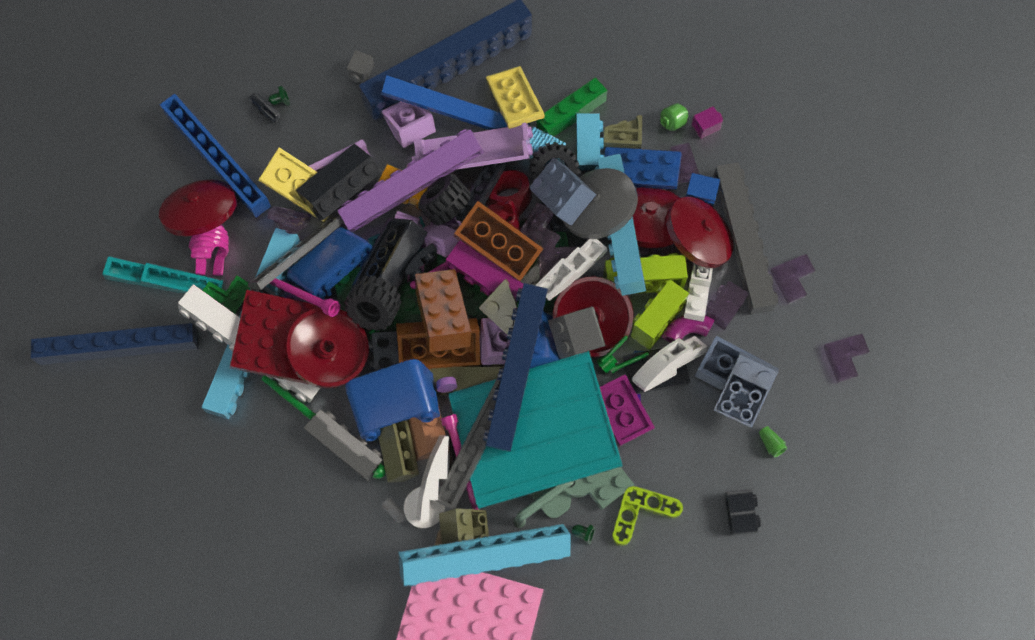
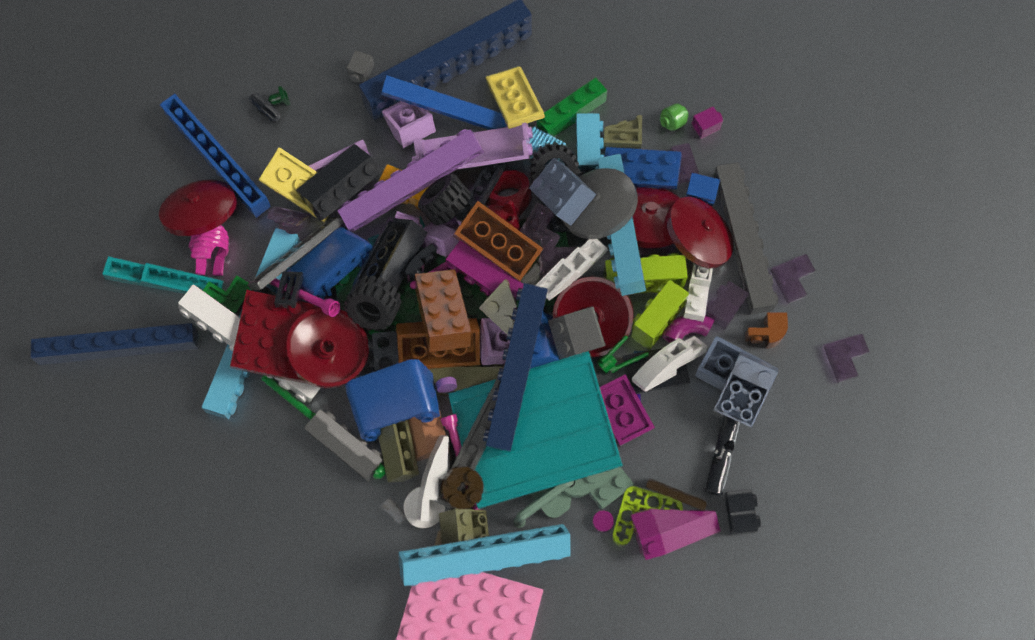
dark green piece [572,524,596,545] -> none
bright green cone [759,426,787,458] -> none
none -> black tile [274,271,304,308]
none -> dark brown plate [441,466,484,509]
none -> magenta tile [593,510,614,532]
none -> magenta wedge [630,508,720,560]
none -> dark brown tile [645,478,707,511]
none -> black piece [704,415,740,497]
none -> dark orange brick [745,312,788,349]

